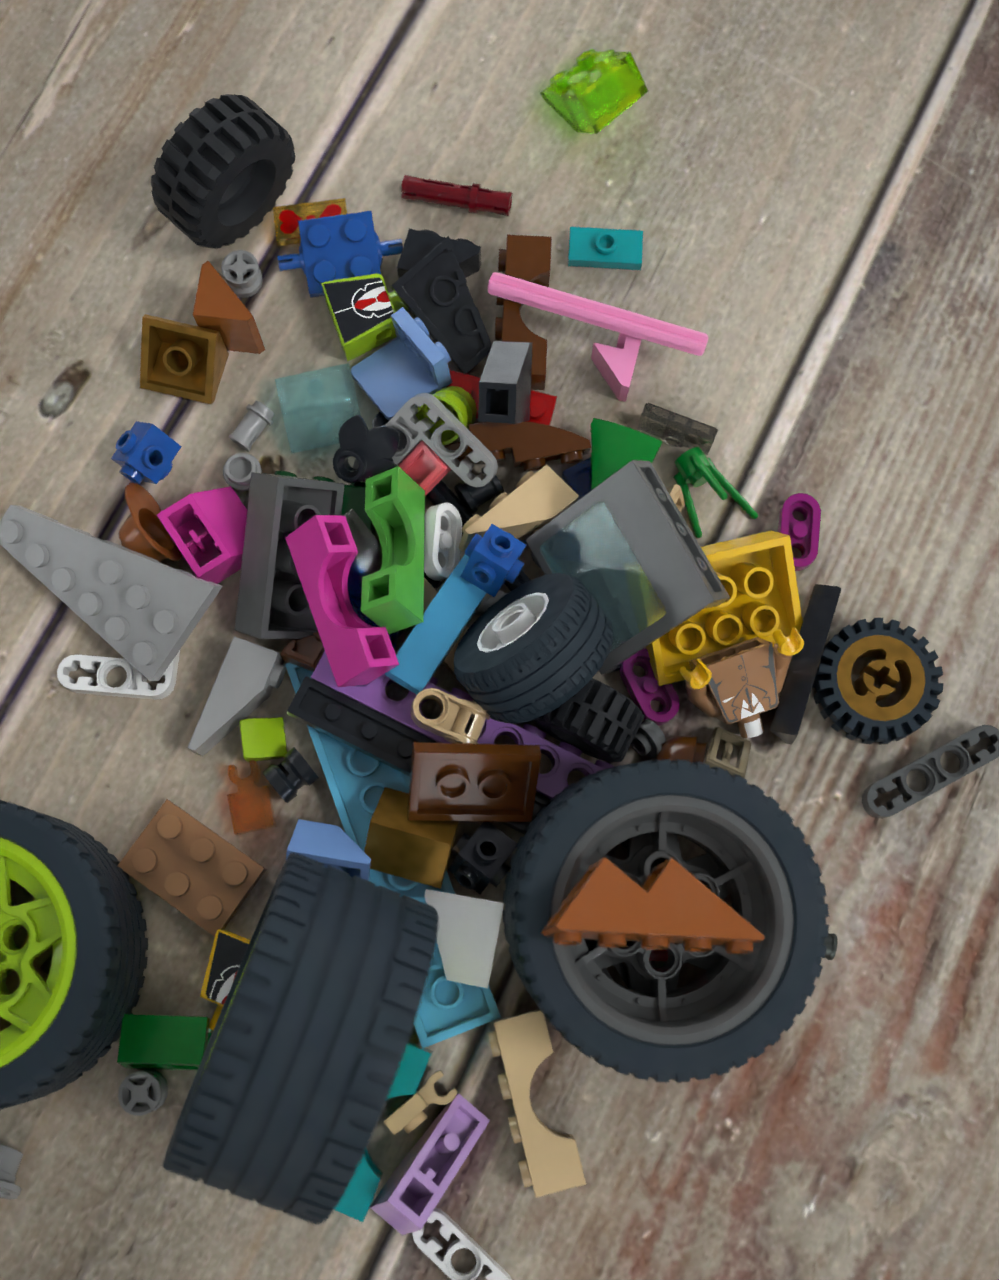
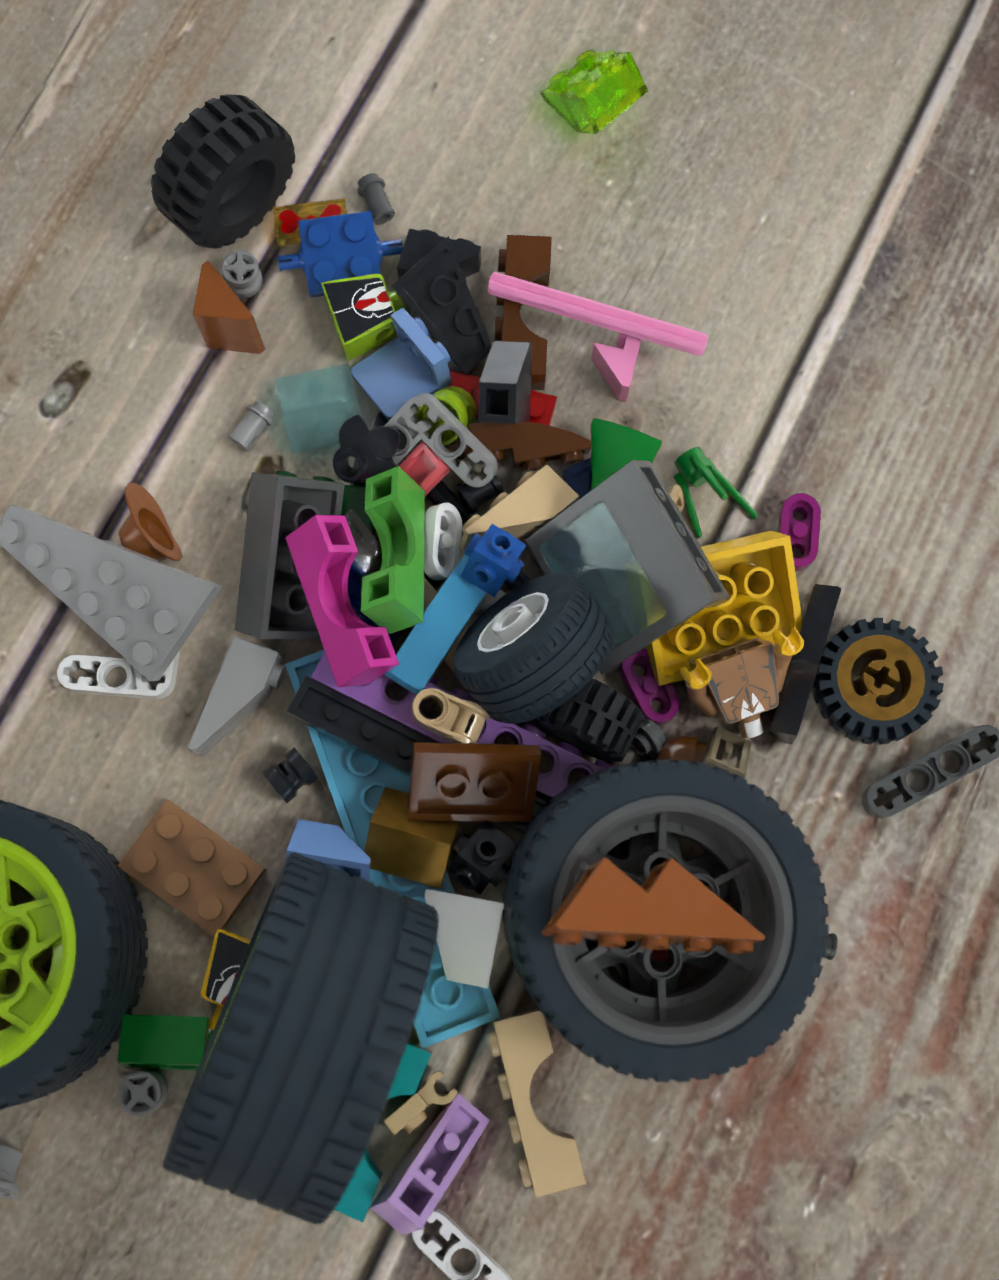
blue brick [111,421,182,484] -> none
pearl gold slope [140,314,229,405] -> none
dark pink slope [157,486,247,584] -> none
light grey plate [223,453,262,491] -> none
clear orange plate [227,760,277,835] -> none
lime slope [240,717,287,763] -> none
reddish brown tile [280,632,325,672] -> none
dark red pin [401,175,513,216] -> none
teal plate [568,227,643,270] -> none
clear smoke plate [637,403,718,455] -> none
none -> dark grey pin [357,173,395,224]

